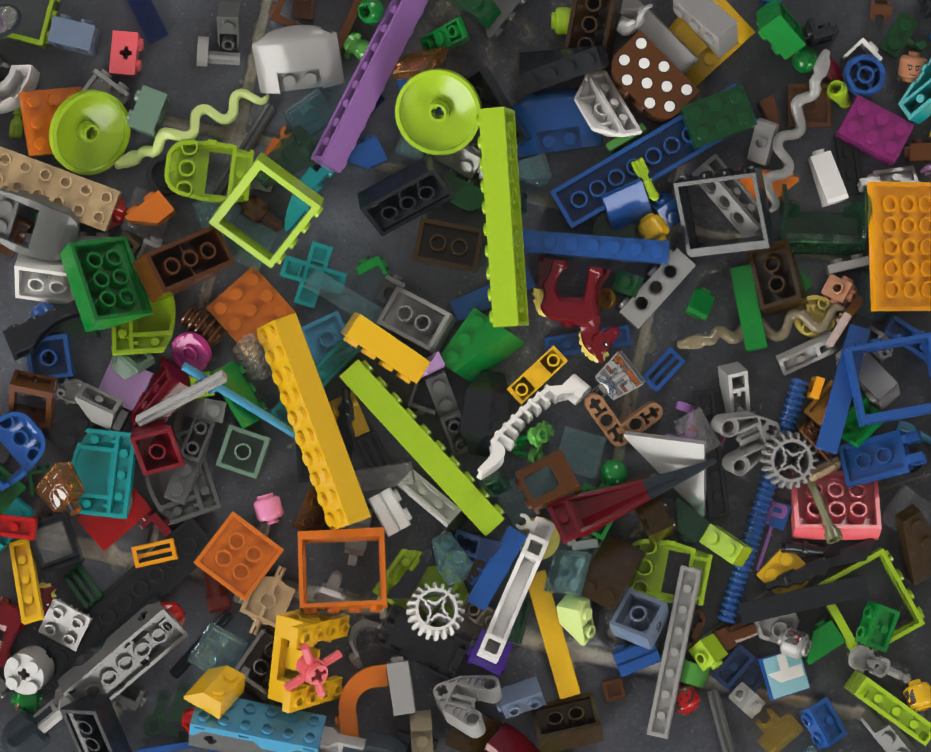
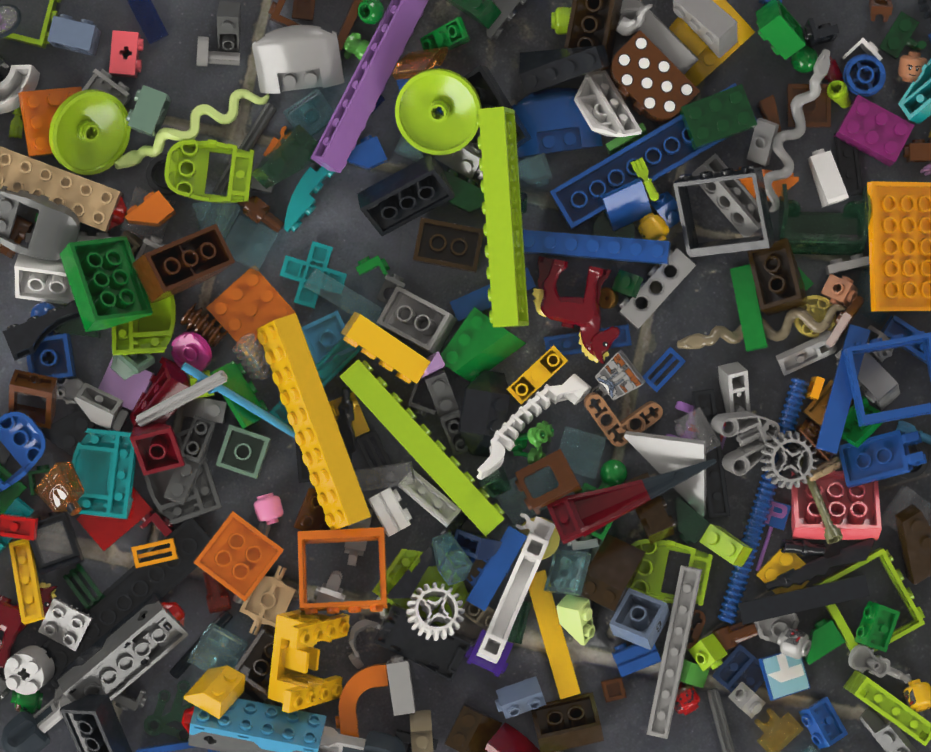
lime window [208,152,324,268] -> none
coral bar [284,643,342,697] -> none
light grey connector [433,675,503,738] -> none
green slope [683,287,715,321] -> none
light grey hinge [857,165,919,192] -> none

